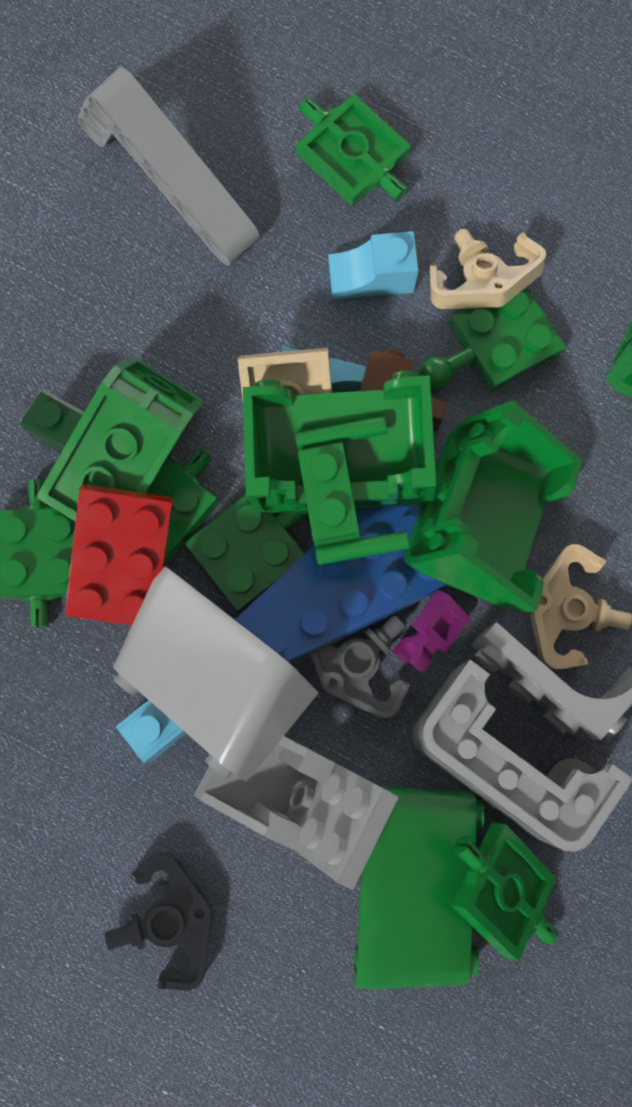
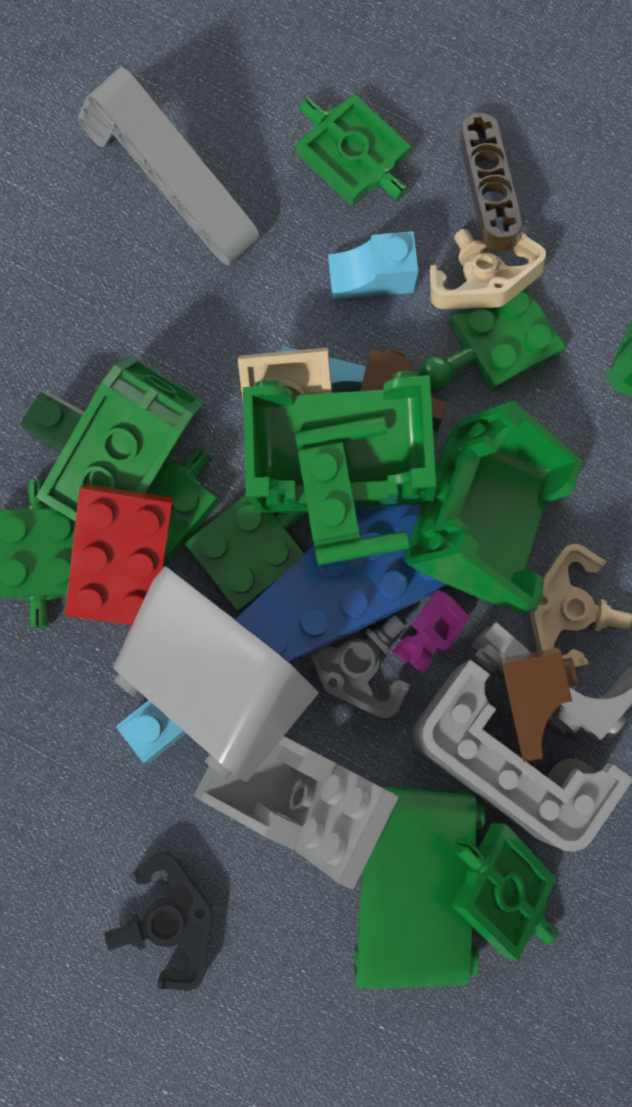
none -> dark brown beam [460,113,522,252]
none -> reddish brown arch [501,647,578,762]

